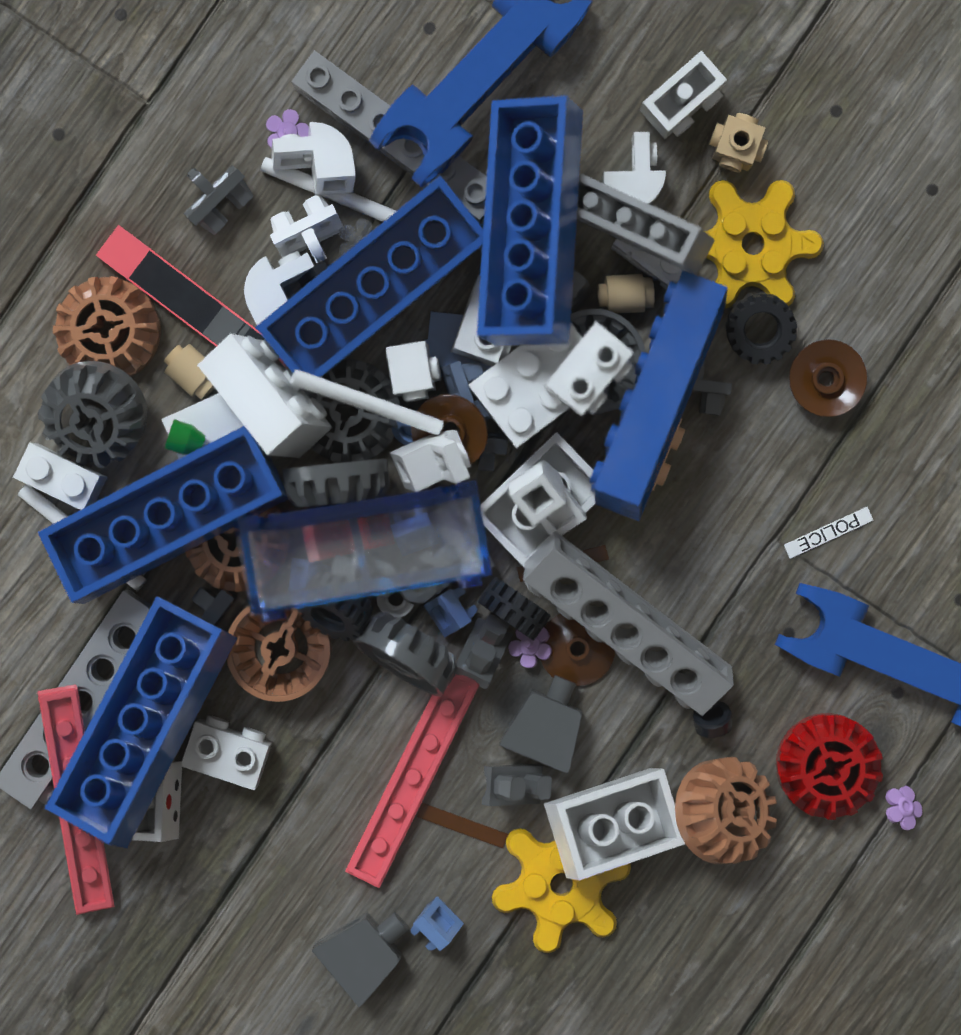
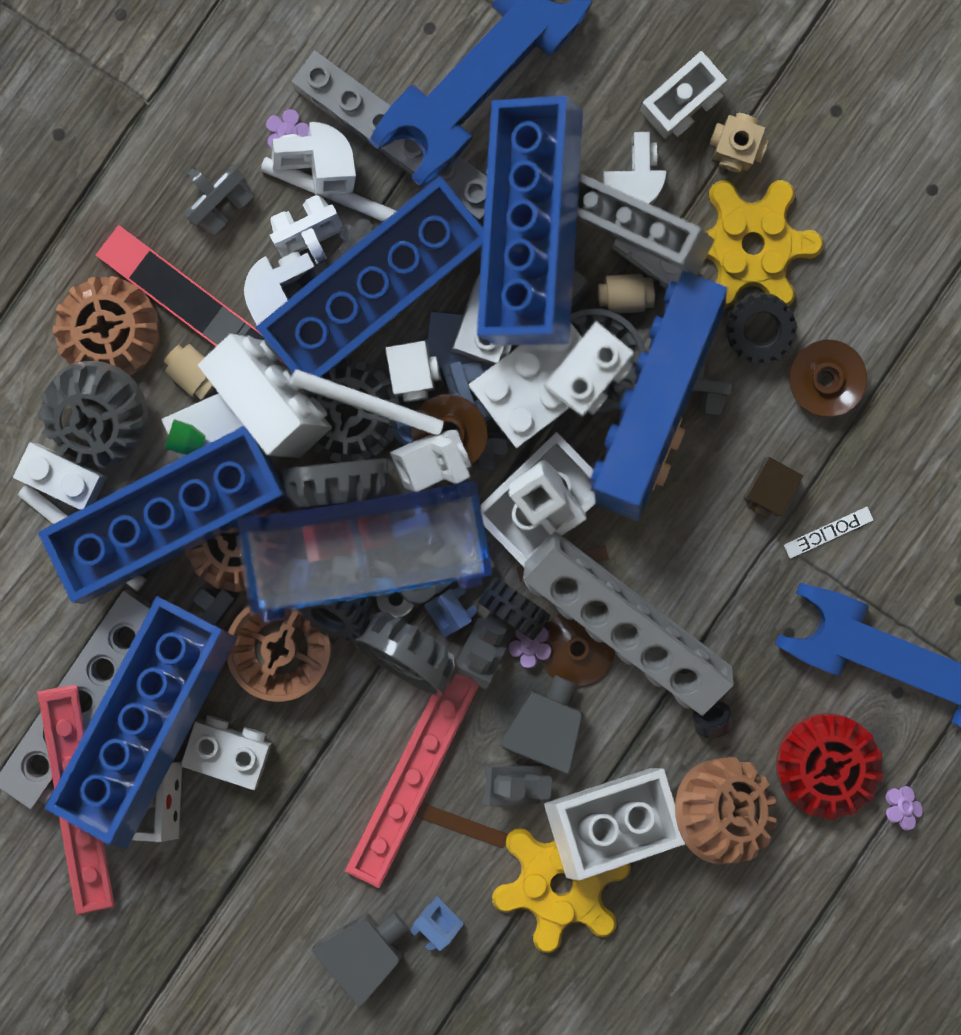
none -> dark brown brick [743,457,804,519]

